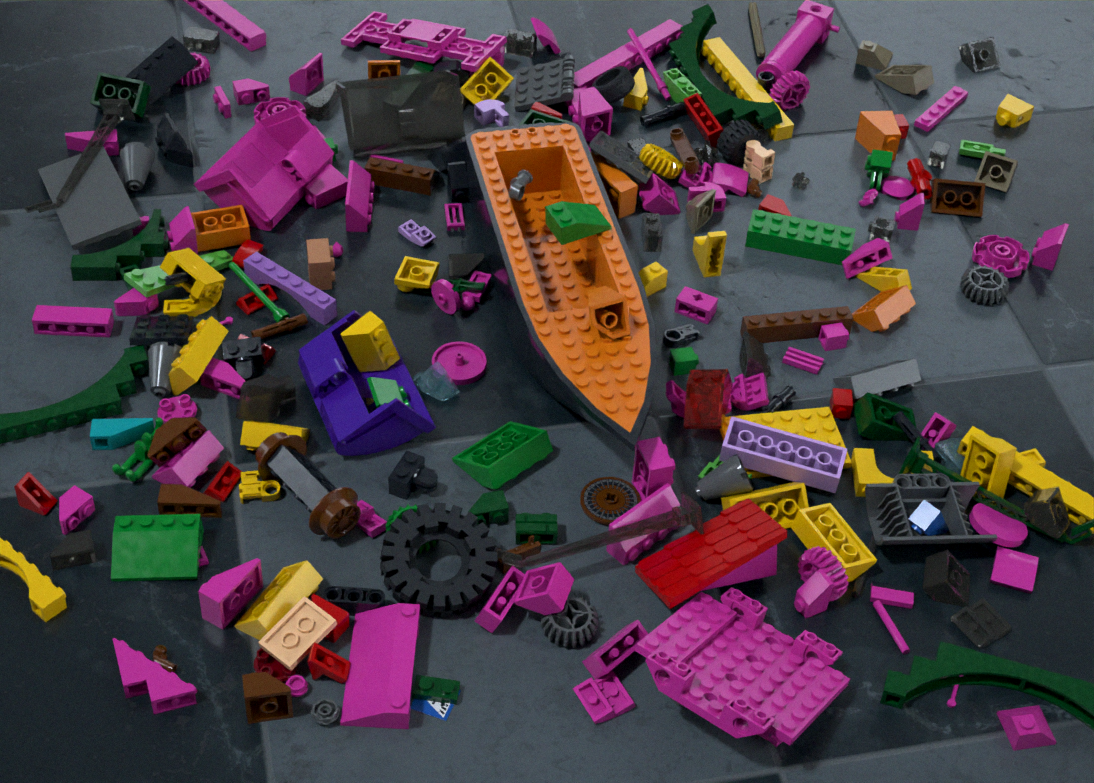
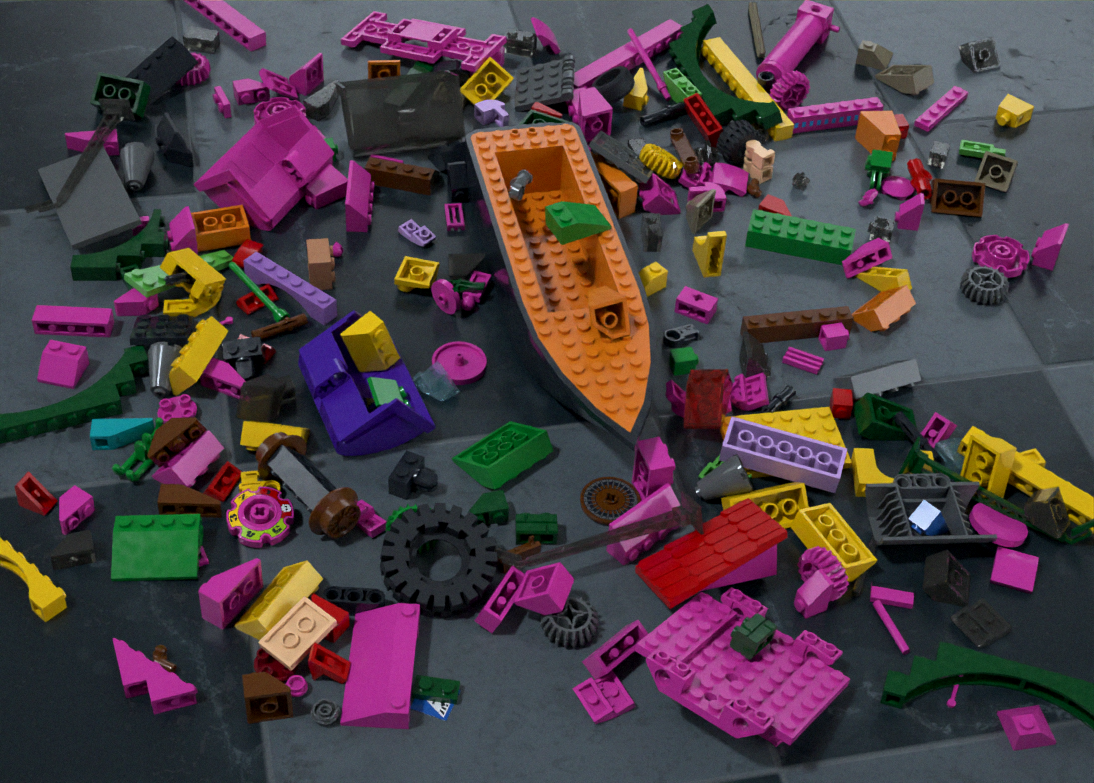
none -> dark pink slope [37,340,89,389]
none -> dark pink piece [226,487,294,548]
none -> dark pink slope [259,68,298,100]
none -> dark green brick [730,613,777,660]
none -> dark pink brick [787,97,884,134]

